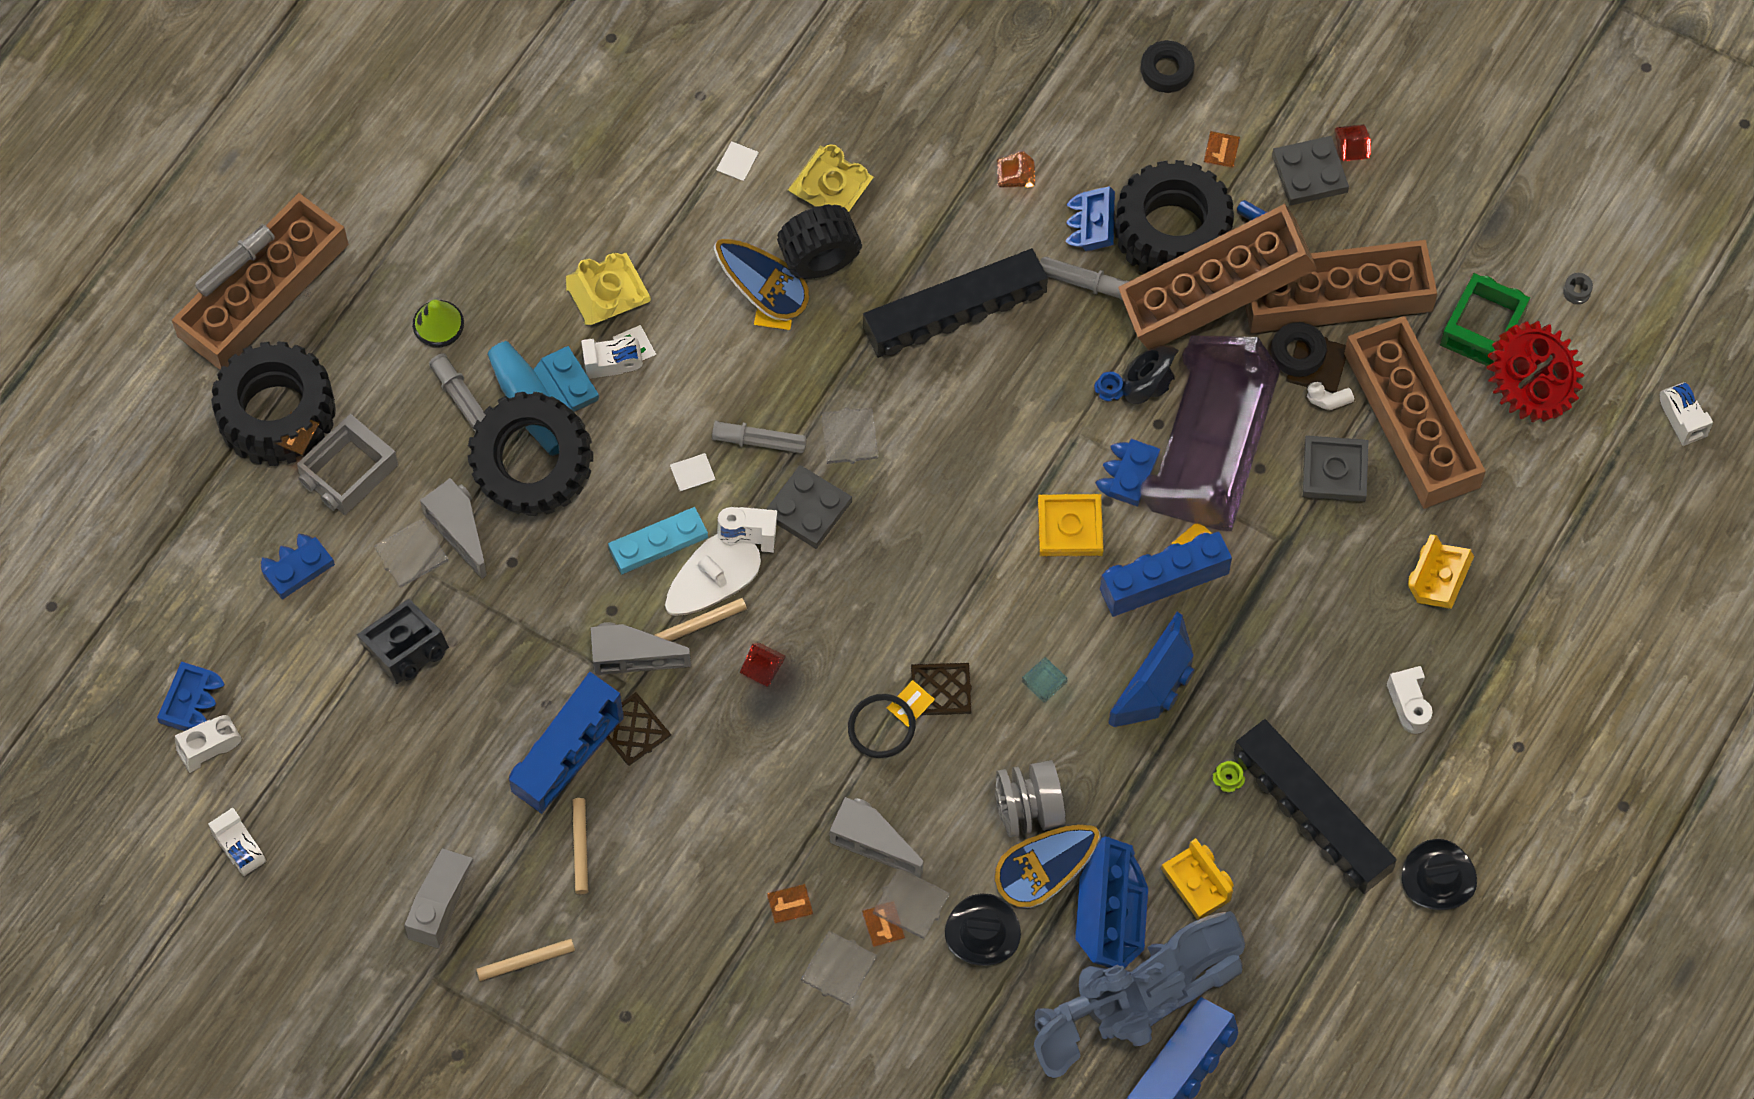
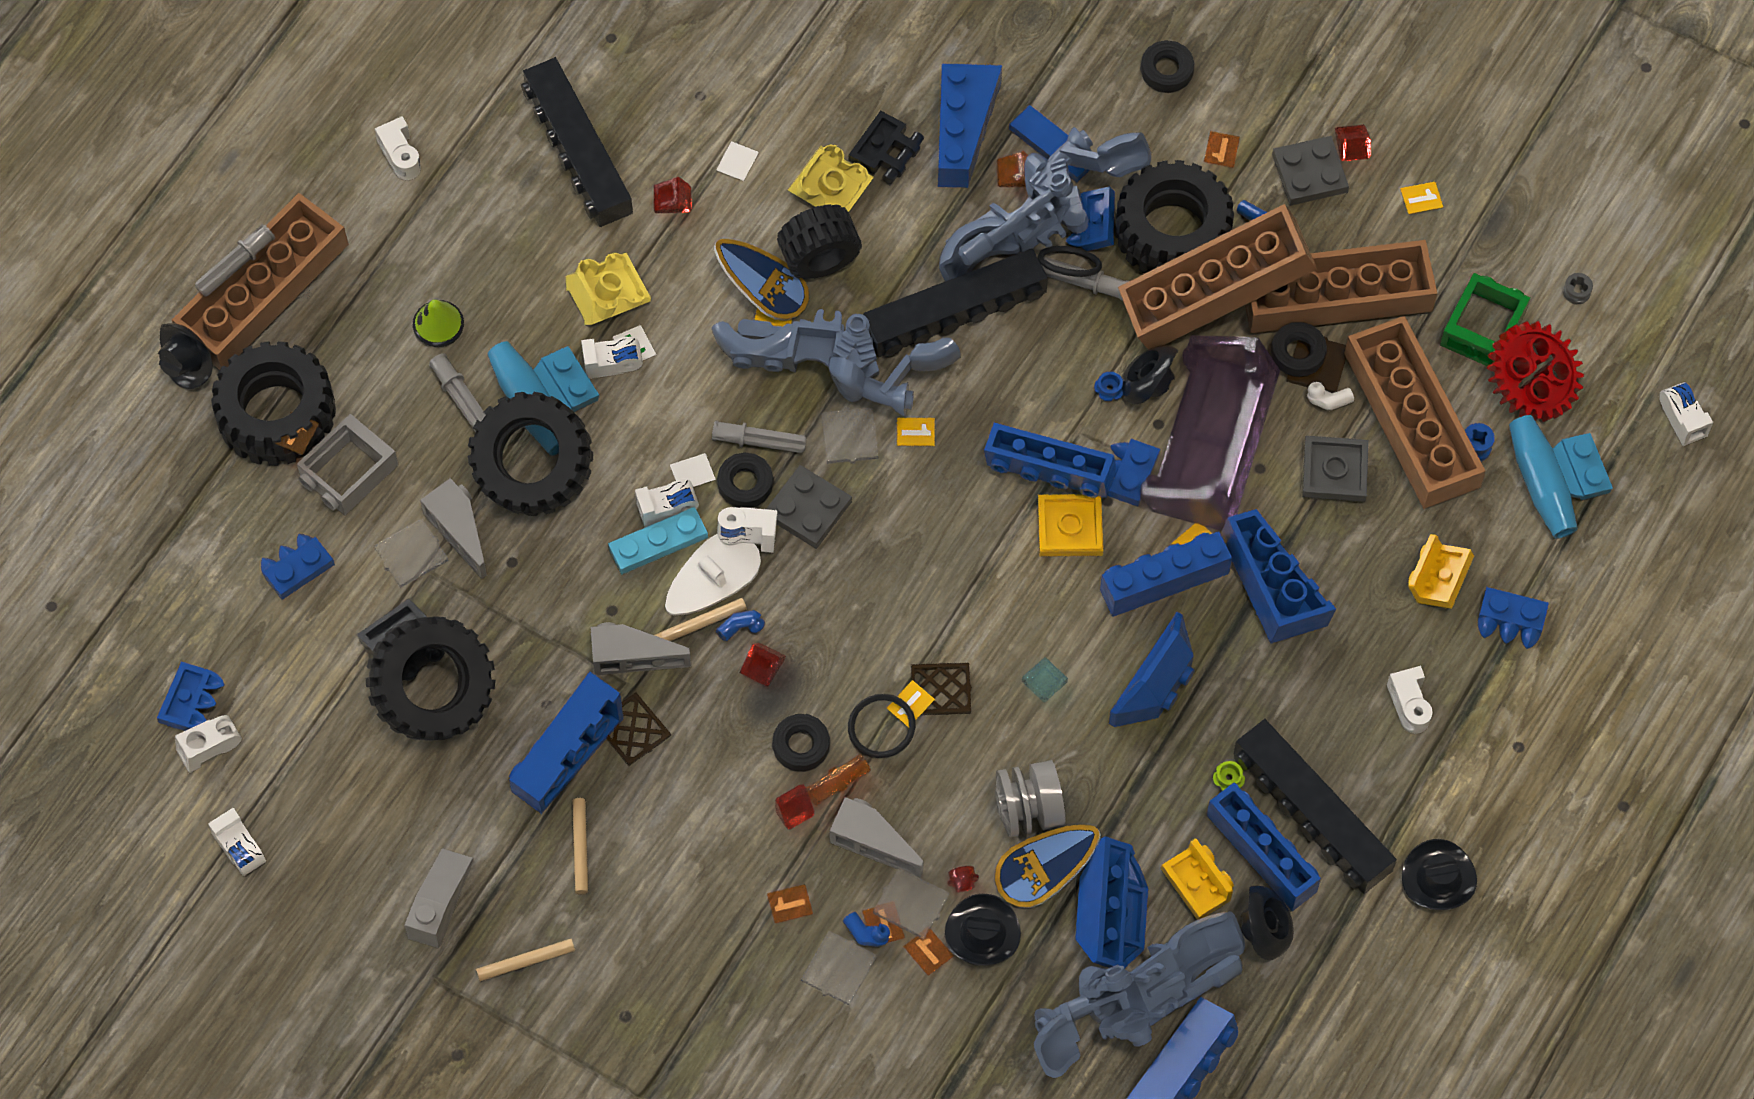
none -> black hat [158,323,213,389]
none -> black tyre [365,616,496,741]
none -> white leg [375,116,421,180]
none -> black brick [521,57,633,227]
none -> white leg [635,479,699,528]
none -> clear red slope [654,177,692,214]
none -> sand blue piece [712,309,961,417]
none -> blue arm [716,610,765,641]
none -> black tyre [717,452,774,508]
none -> black tyre [772,713,830,772]
none -> clear red slope [775,784,815,830]
none -> clear orange pin [805,754,871,806]
none -> blue arm [843,912,890,947]
none -> black plate [848,110,924,184]
none -> yellow sticker [897,418,935,446]
none -> clear orange sticker [903,927,954,976]
none -> blue wedge [938,64,1002,188]
none -> sand blue piece [939,127,1151,281]
none -> clear red plate [947,866,979,892]
none -> blue brick [984,423,1116,498]
none -> blue tile [1009,105,1090,183]
none -> black tyre [1038,246,1102,277]
none -> blue brick [1207,782,1321,912]
none -> blue wedge [1221,509,1336,644]
none -> black hat [1240,885,1294,960]
none -> yellow sticker [1400,182,1443,214]
none -> blue wheel [1465,423,1494,461]
none -> blue plate [1478,587,1549,649]
none -> dark azure plate [1509,415,1613,538]

